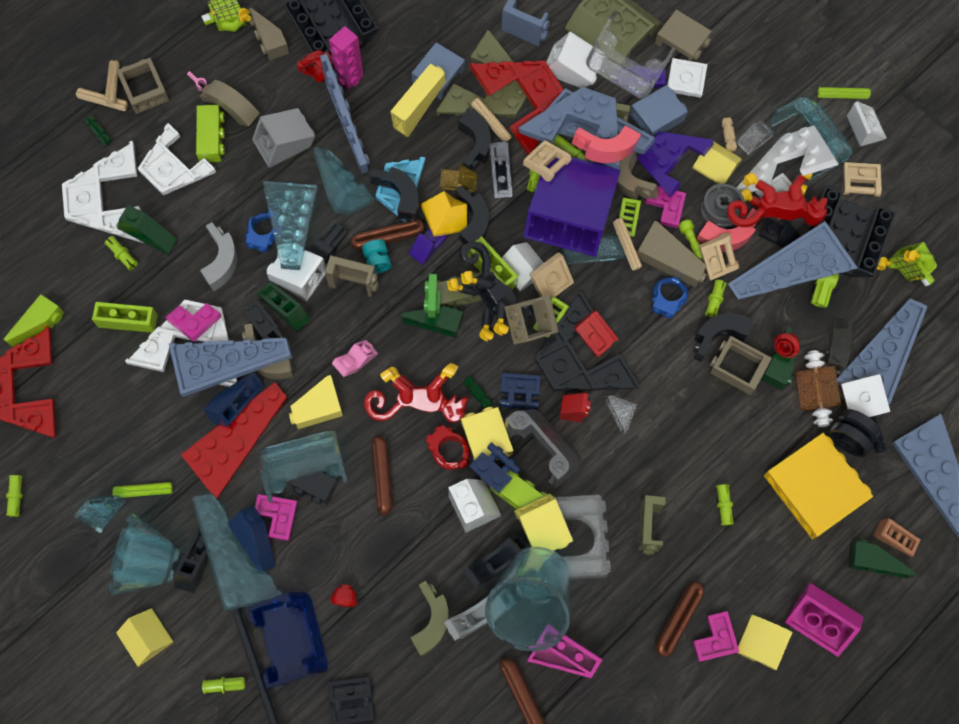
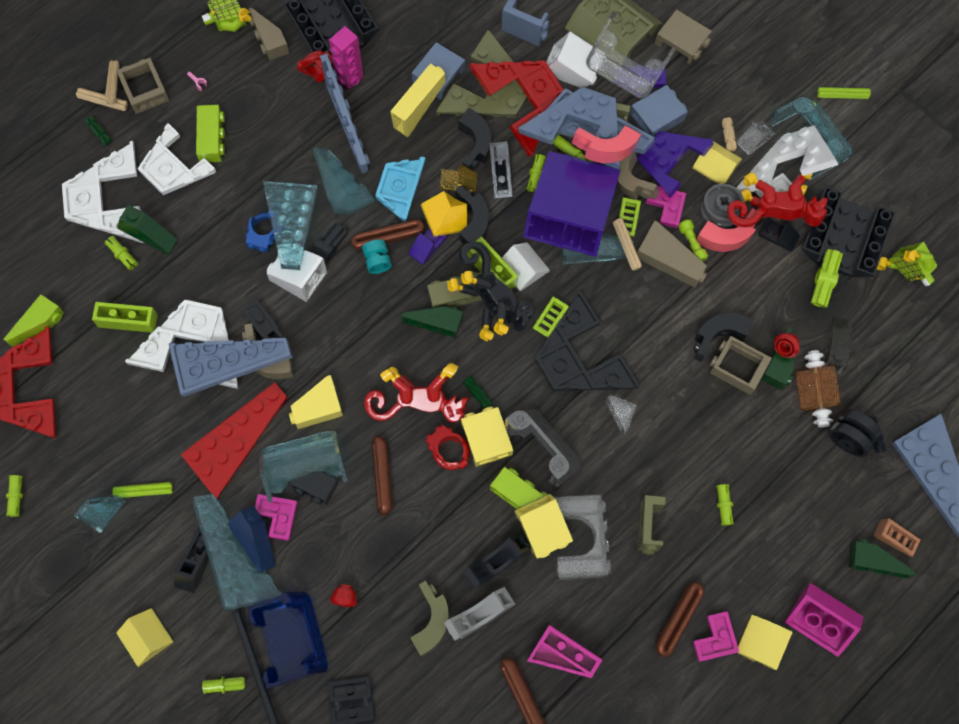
clear light blue cone [108,513,179,596] -> none
dark pink plate [166,303,221,342] -> none
dark tan arch [199,80,260,126] -> none
light grey arch [200,222,237,291] -> none
dark blue slope [203,372,264,427] -> none
light grey slope [252,108,315,167] -> none
dark green slope [257,282,310,332] -> none
dark tan panel [325,255,379,297] -> none
bright pink slope [332,340,378,377] -> none
black arch [369,167,419,222] -> none
bright green plate [424,274,441,317] -> none
white slope [448,479,502,533] -> none
dark blue plate [469,442,521,494] -> none
tan axle [471,98,512,142] -> none
clear light blue cone [485,547,570,651] -> none
dark blue plate [500,373,541,410] -> none
dark tan window [505,295,559,344] -> none
tan plate [523,140,572,182] -> none
tan plate [529,252,574,299] -> none
red slope [559,393,591,423] -> none
red plate [574,310,618,357] -> none
blue piece [651,276,688,319] -> none
white plate [667,58,707,98] -> none
tan plate [698,233,739,281] -> none
lime pin [705,280,726,318] -> none
sand blue wing [728,222,858,300] -> none
yellow panel [763,433,873,540] -> none
sand blue wing [834,299,928,405] -> none
white plate [841,374,890,417] -> none
tan plate [842,162,882,197] -> none
white slope [847,101,886,146] -> none

